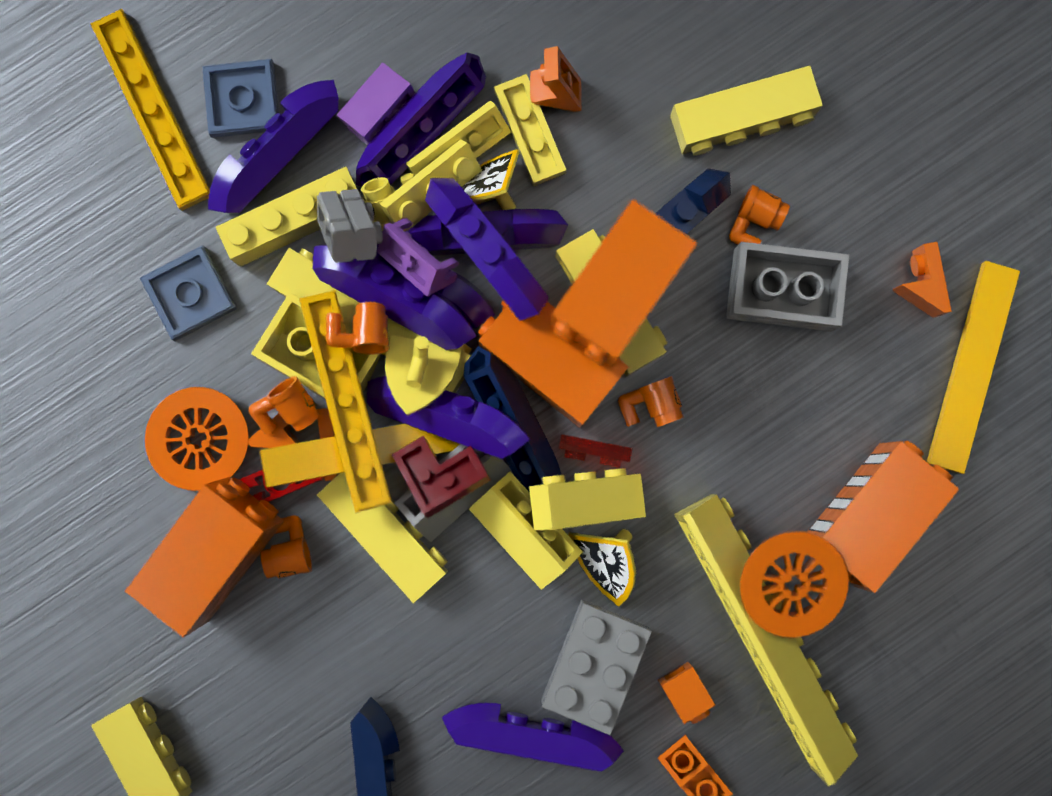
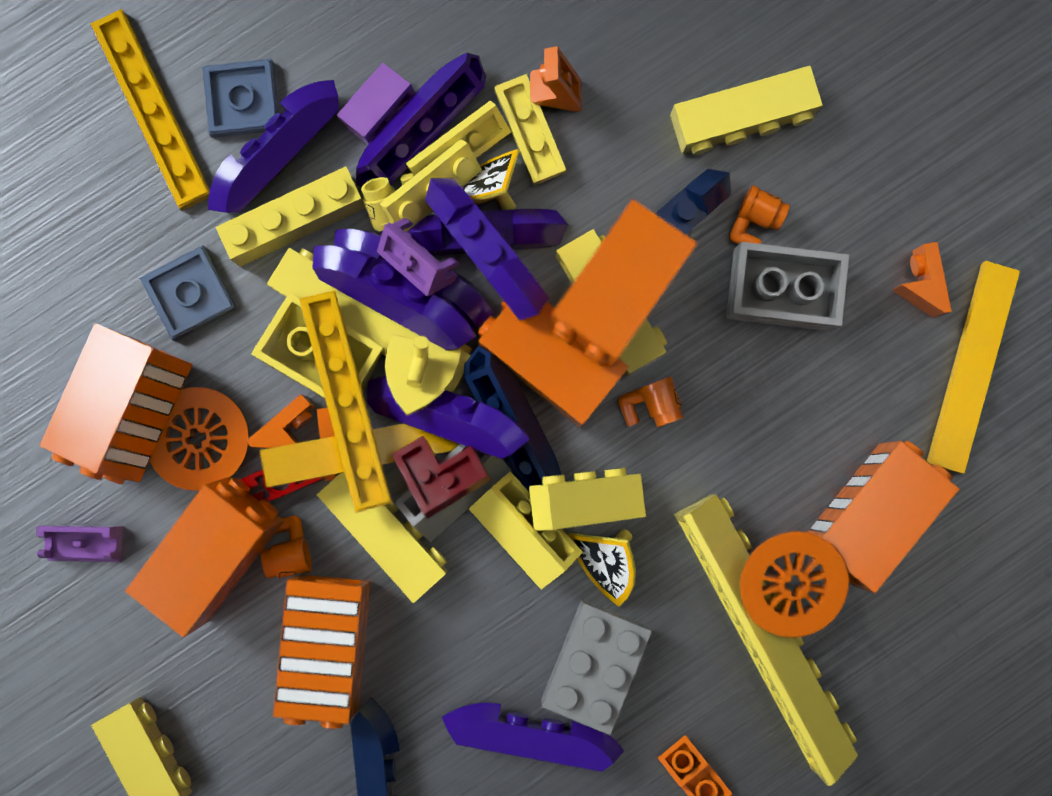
orange piece [249,376,319,434] -> none
light grey brick [317,189,382,263] -> none
orange piece [326,302,389,355] -> none
clear red plate [558,434,633,468] -> none
orange brick [658,662,715,724] -> none
none -> medium lavender hinge [36,525,123,562]
none -> brick [39,323,193,485]
none -> orange brick [273,574,372,729]

